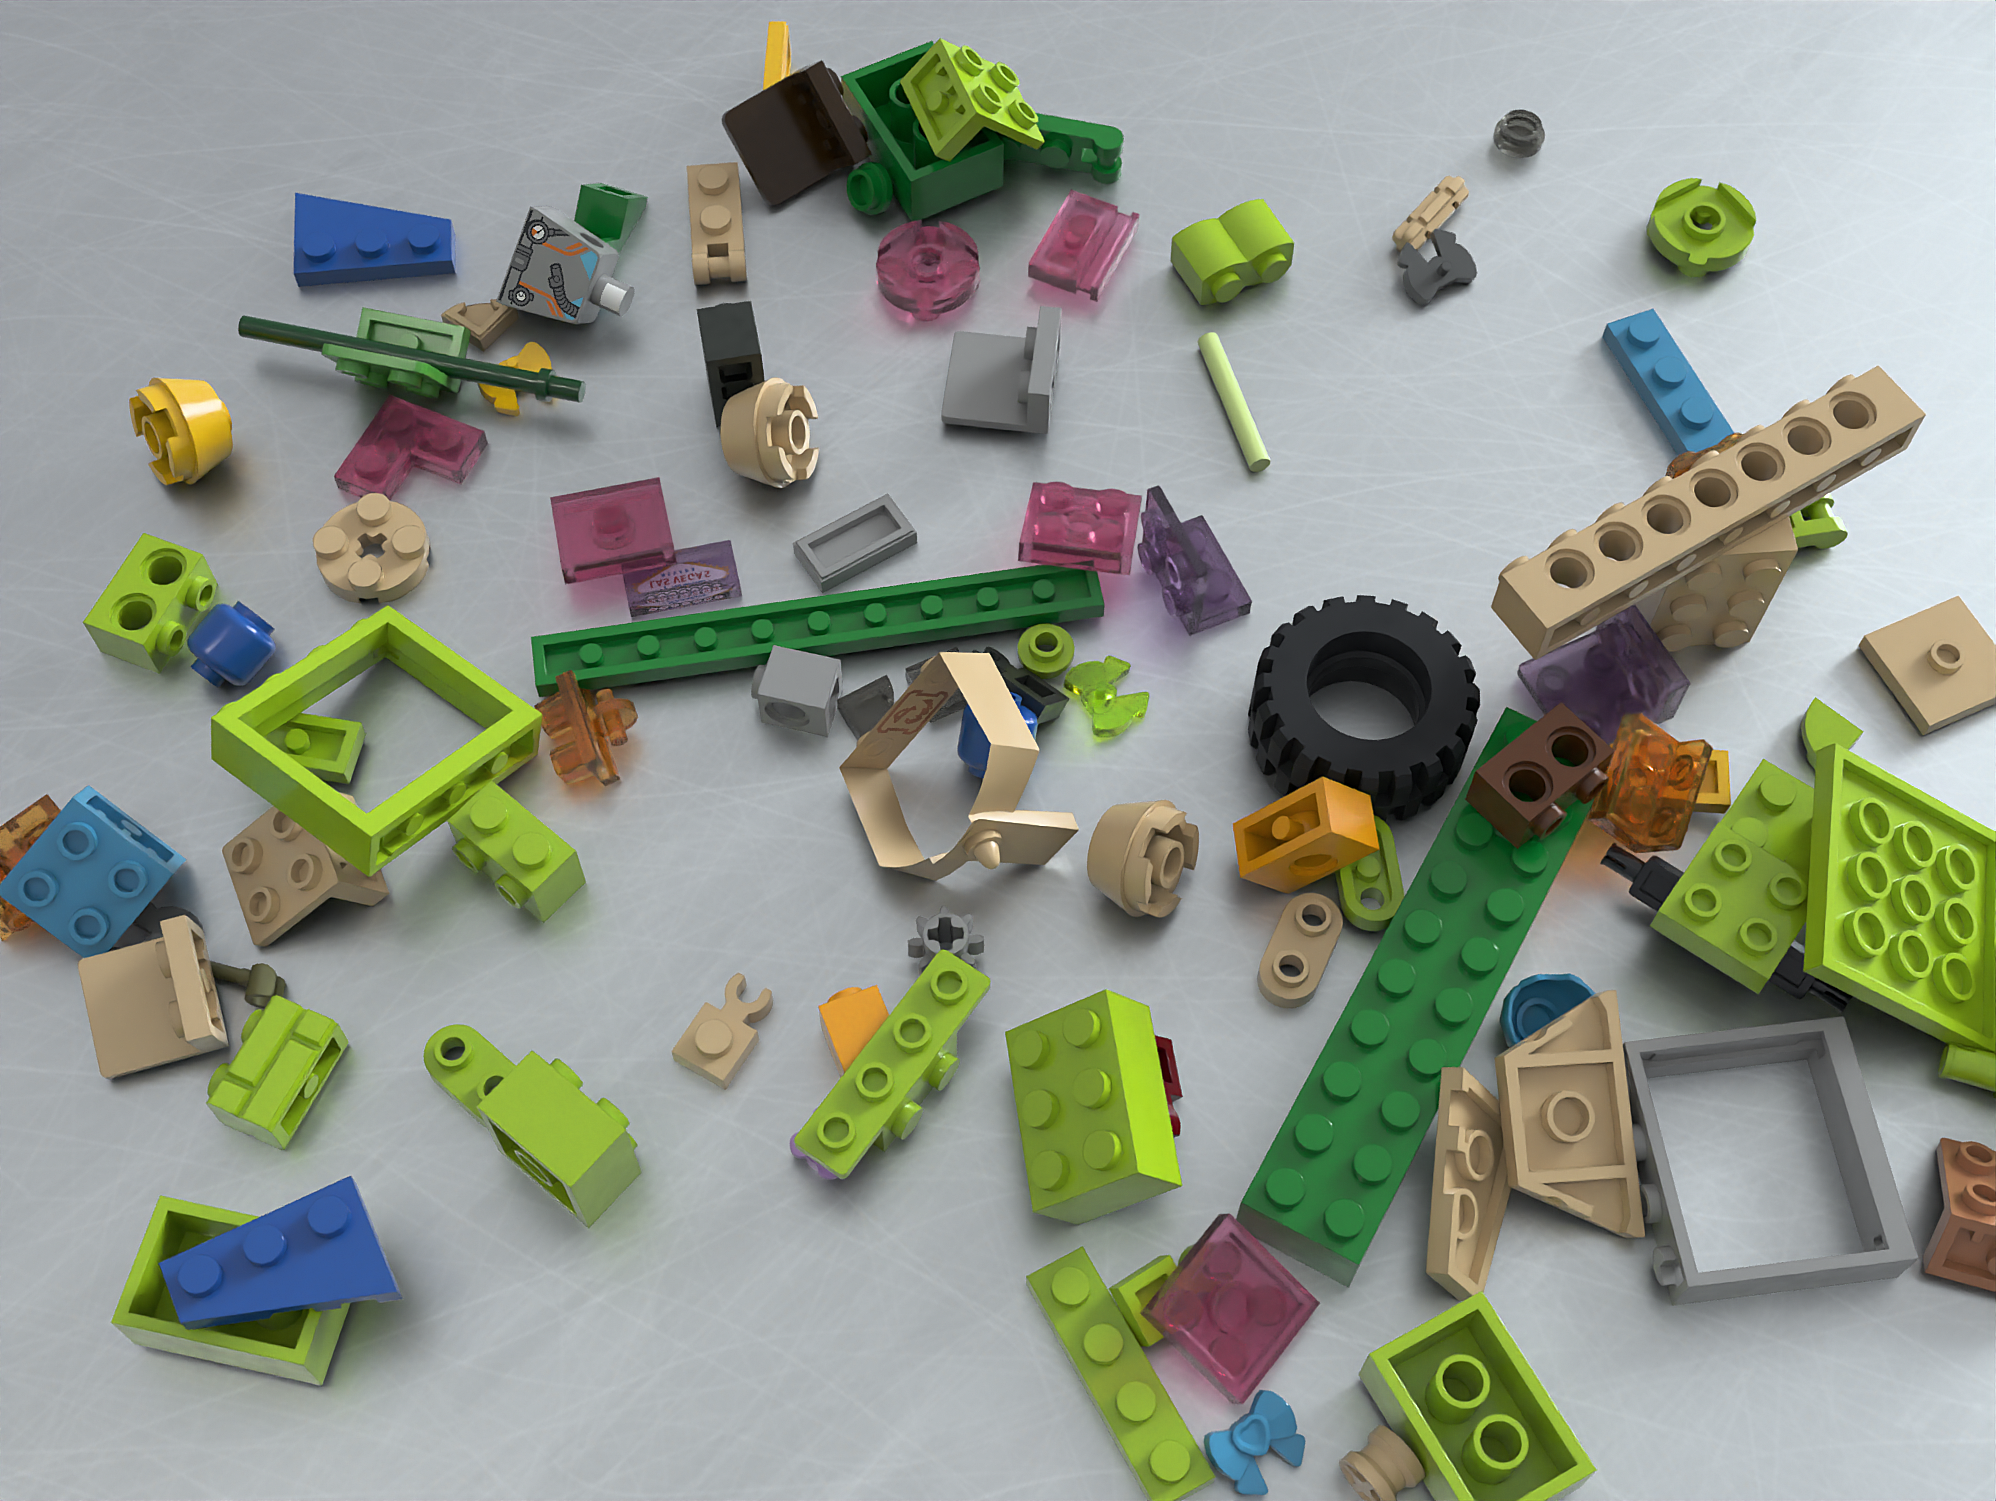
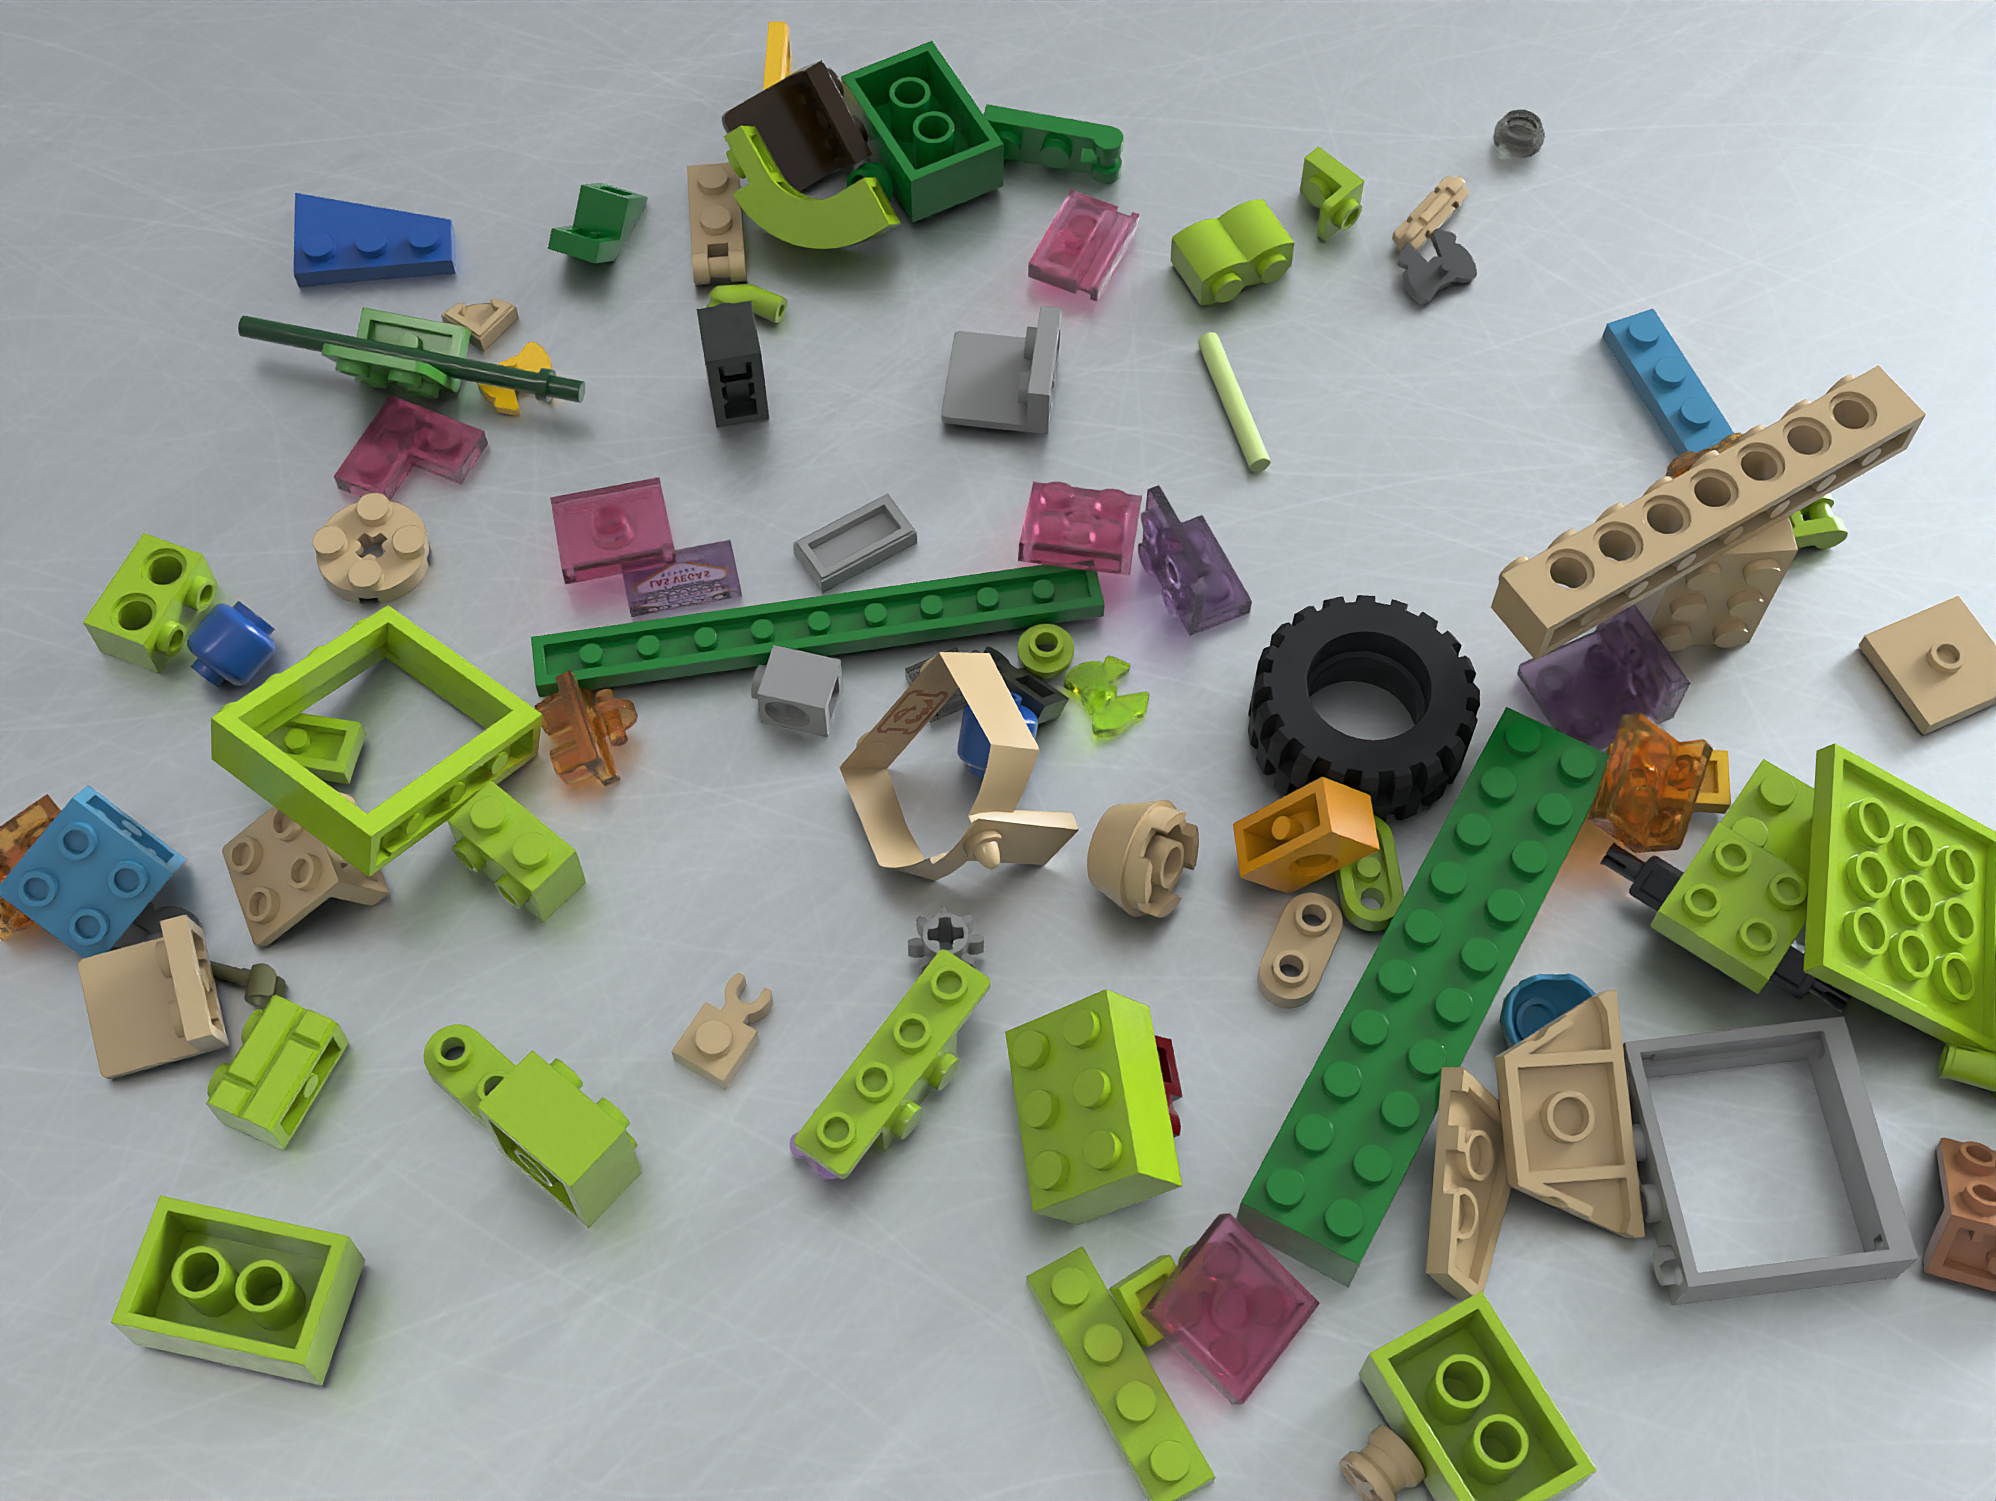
yellow cone [129,378,233,485] -> none
blue wing [159,1175,403,1330] -> none
light grey torso [496,206,634,324] -> none
tan cone [720,377,819,489] -> none
light orange brick [818,985,889,1078] -> none
clear smoke tile [837,675,894,741] -> none
clear pink plate [876,220,980,322] -> none
lime bracket [900,38,1045,162] -> none
dark azure piece [1203,1390,1305,1495] -> none
reddish brown brick [1465,702,1615,849] -> none
lime plate [1646,178,1756,278] -> none
lime tile [1801,697,1864,769] -> none
none -> lime arm [706,284,788,323]
none -> lime arch [724,126,901,249]
none -> lime bracket [1300,146,1364,241]

